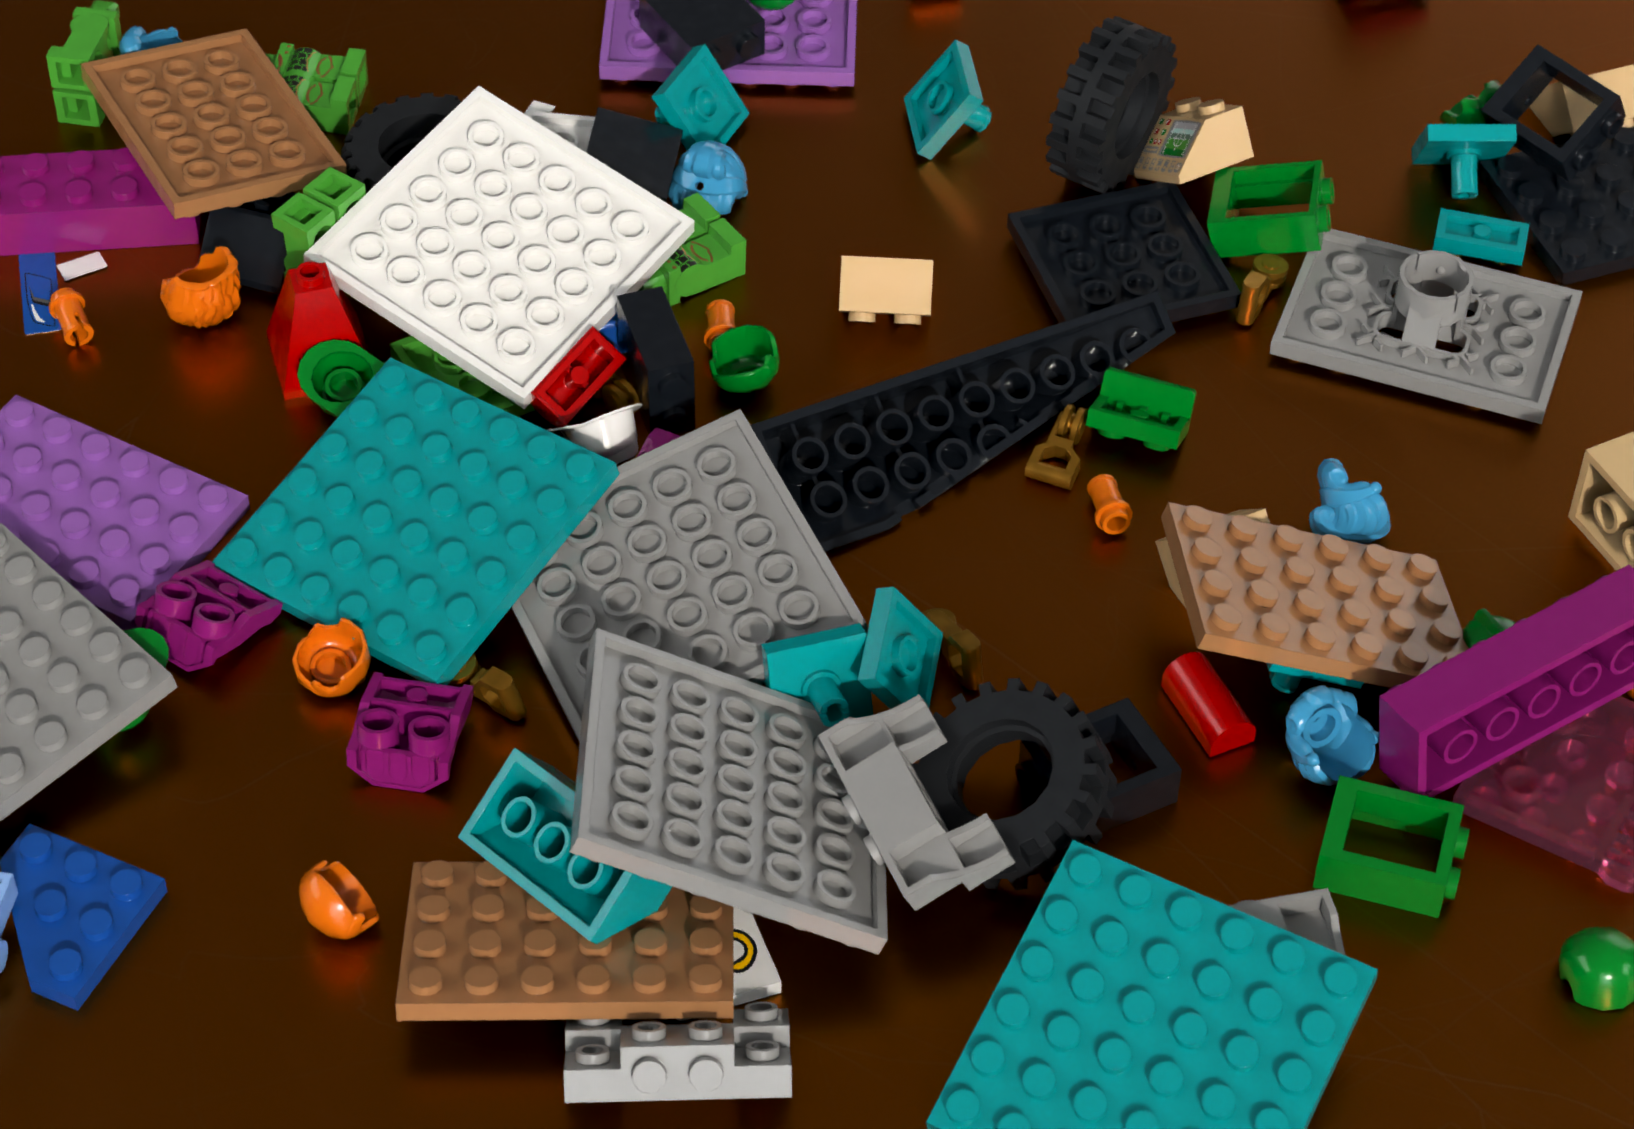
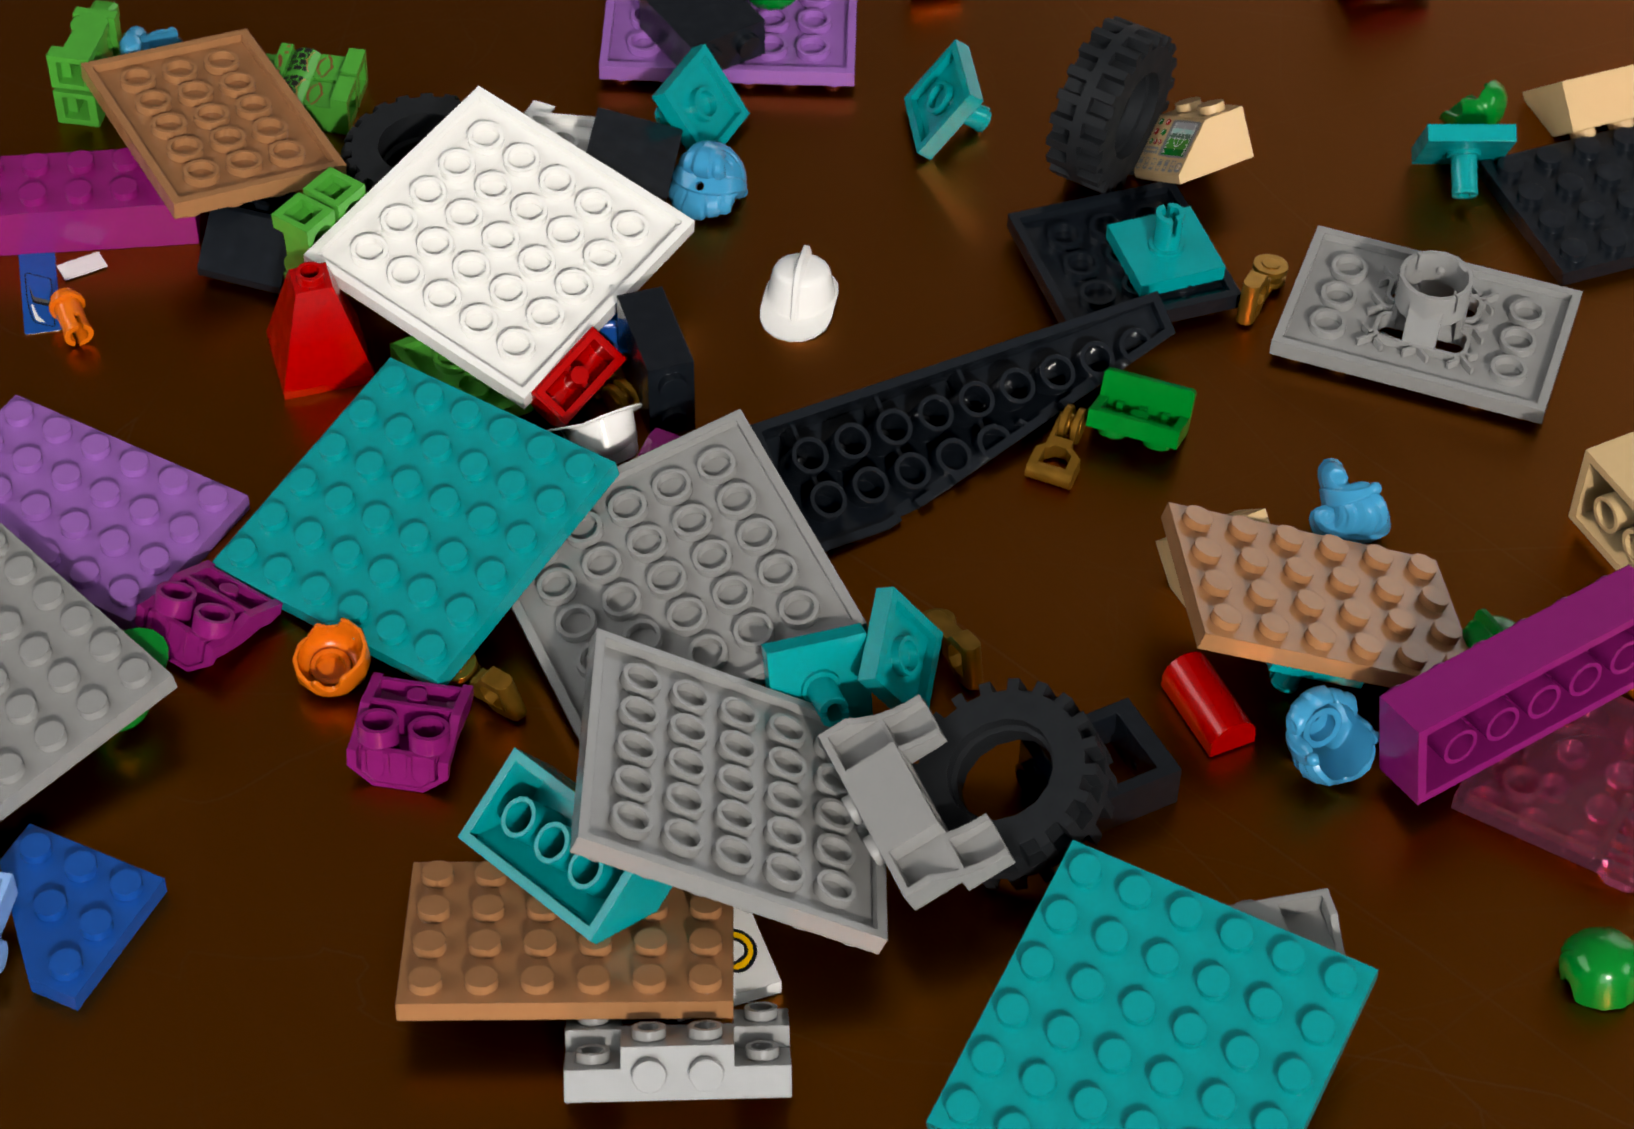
orange hair [160,246,242,329] -> none
green piece [297,339,385,418] -> none
orange hair [299,860,380,940] -> none
bright green hips [638,192,747,306] -> none
orange pin [704,299,735,352] -> none
green hair [709,324,780,394] -> none
tan slope [839,255,934,325] -> none
orange pin [1087,474,1133,535] -> none
green window [1207,160,1335,258] -> none
green window [1313,775,1470,918] -> none
teal plate [1432,208,1530,266] -> none
black window [1481,44,1626,182] -> none
none -> white piece [760,245,839,342]
none -> teal tile [1106,203,1226,297]

